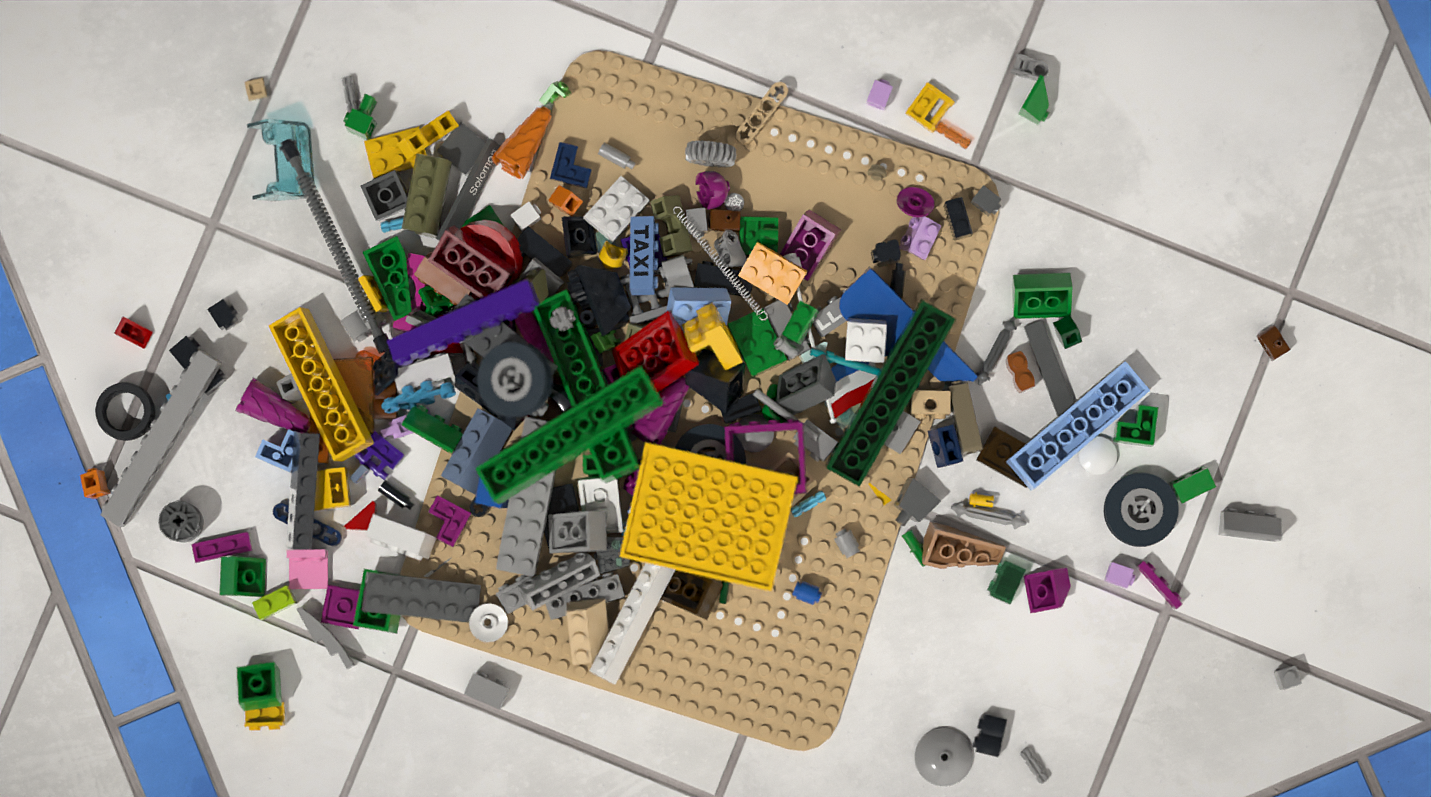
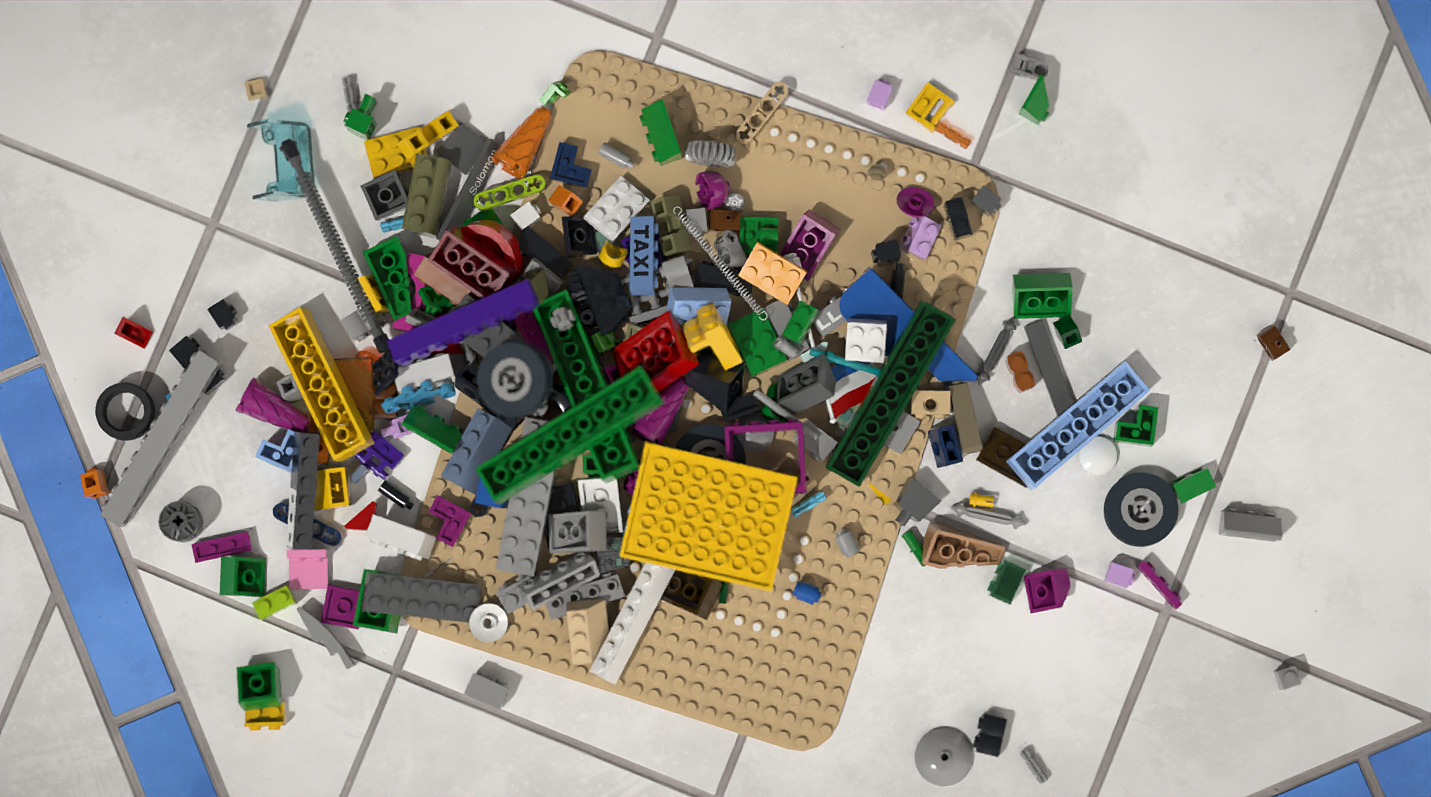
none -> lime beam [473,175,546,211]
none -> green slope [639,99,682,166]

